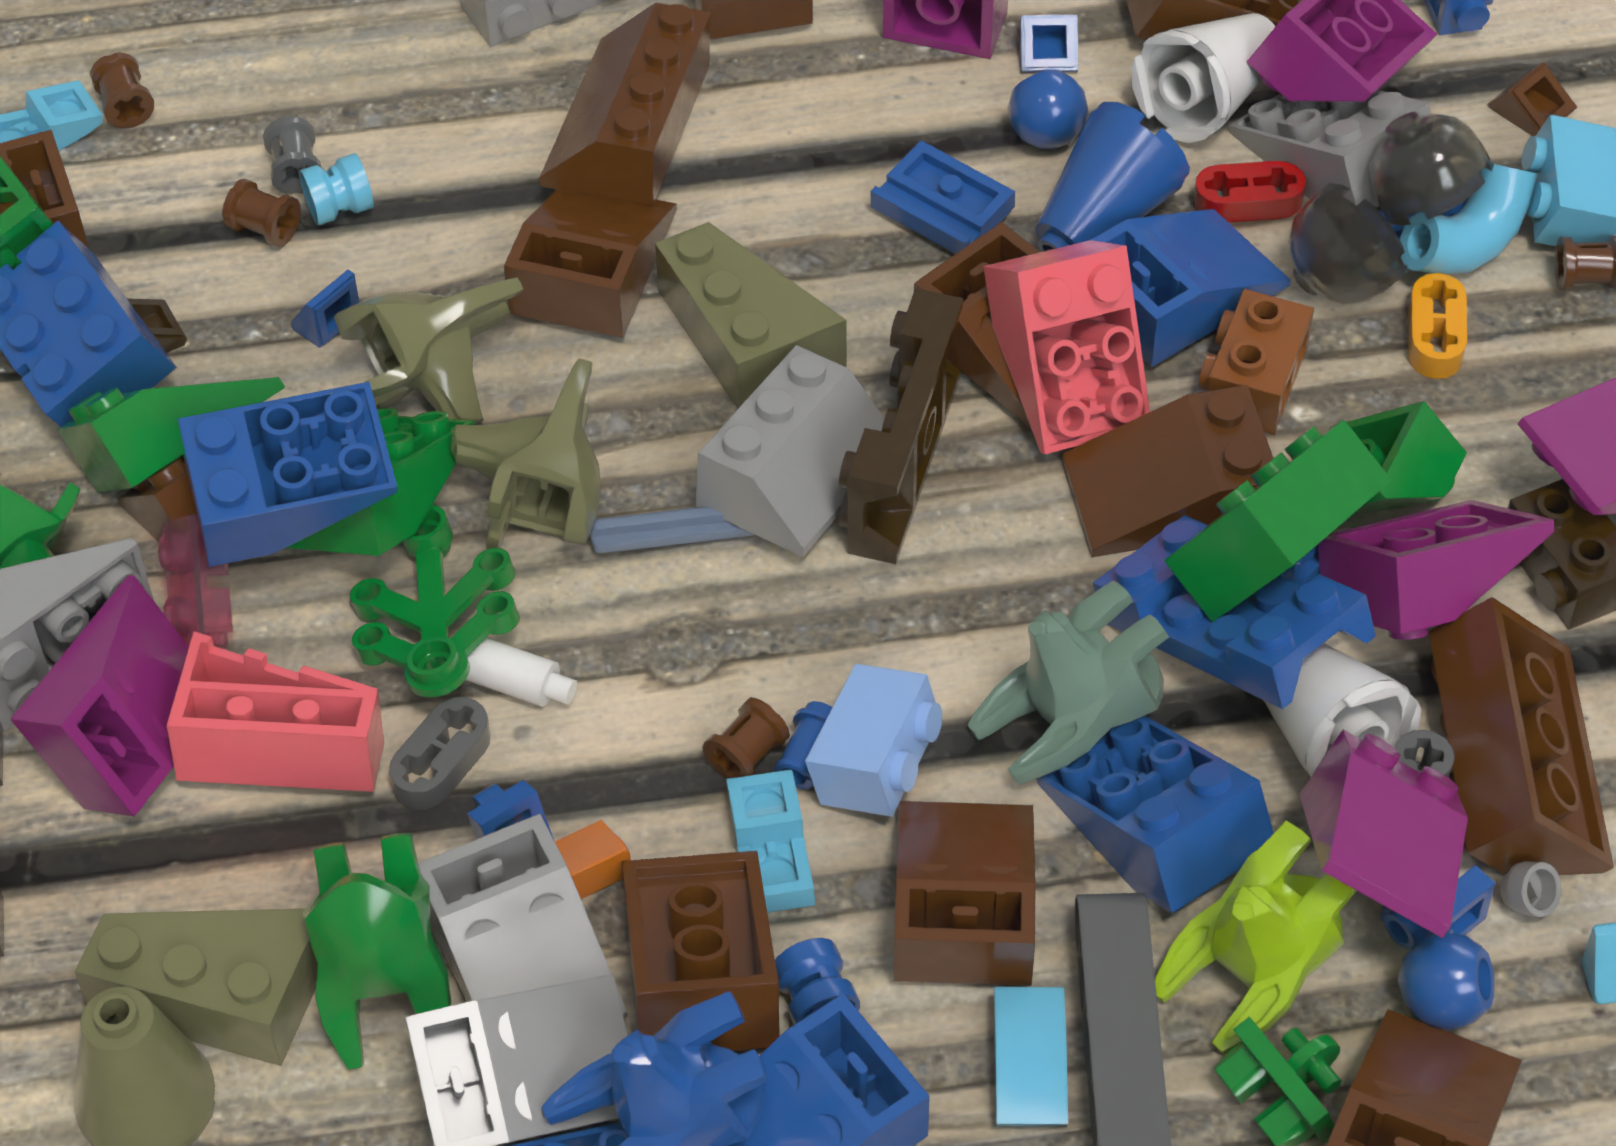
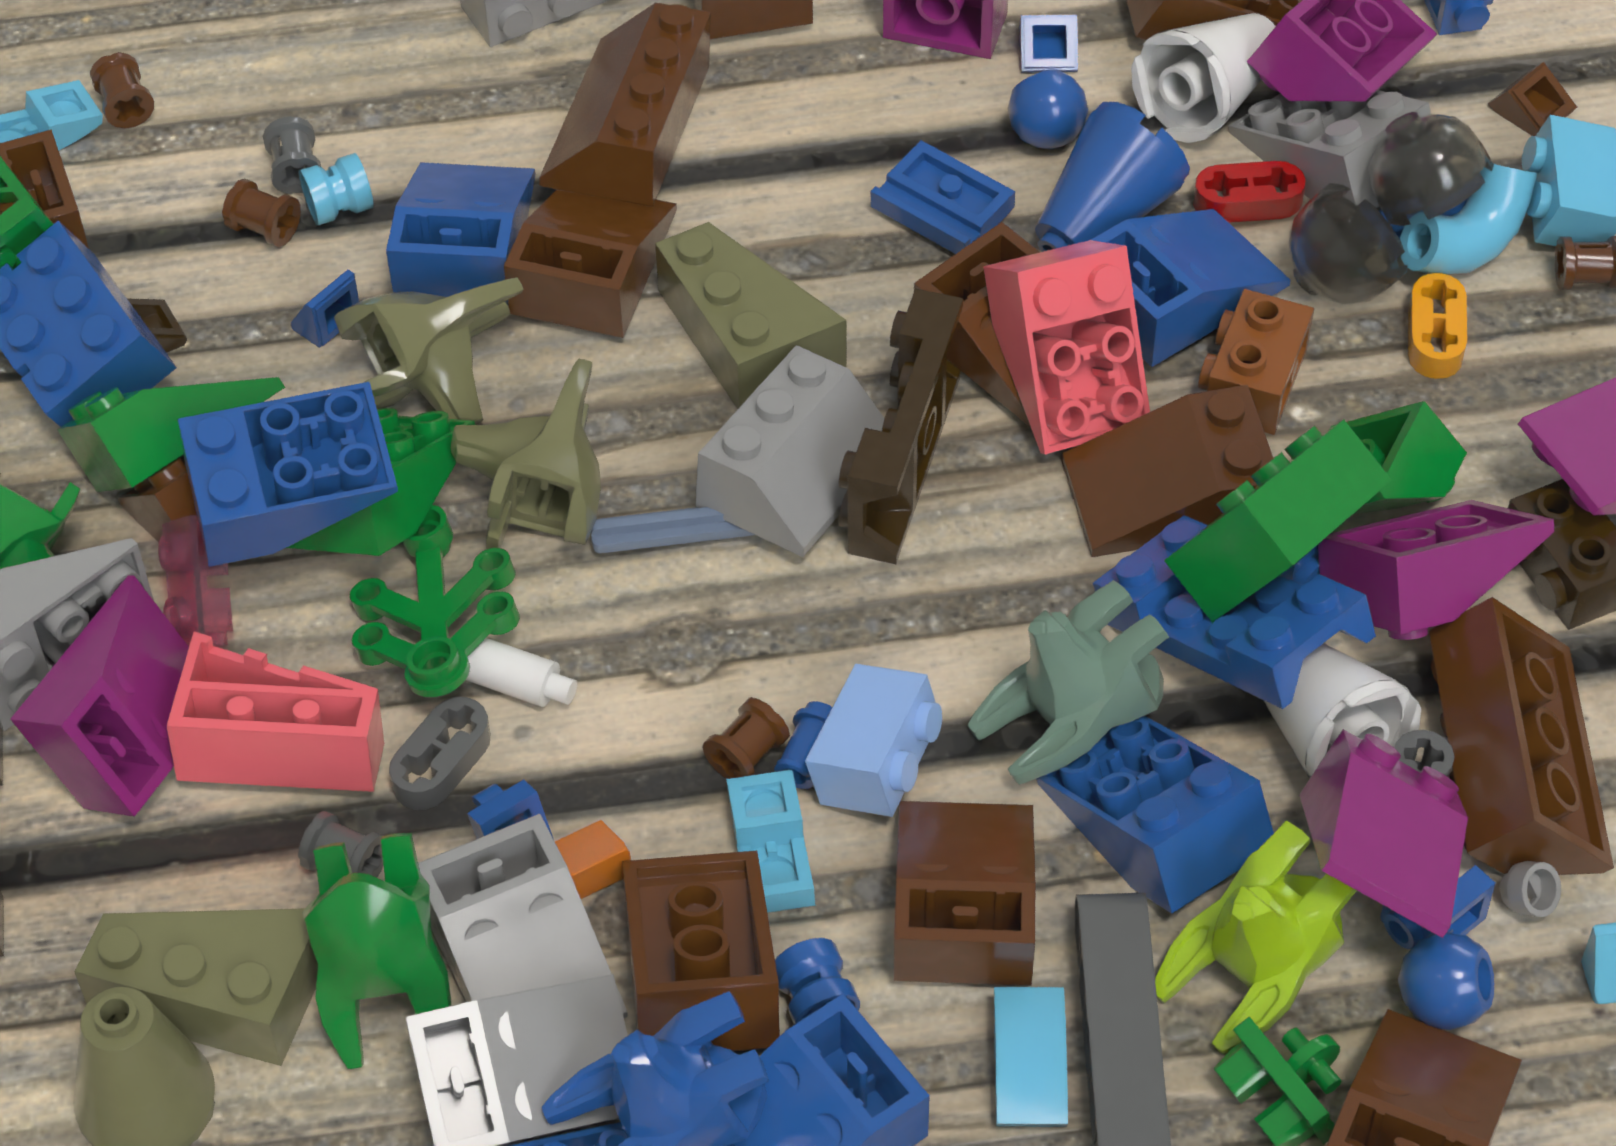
none -> dark grey bush [298,811,384,878]
none -> blue slope [386,162,536,305]

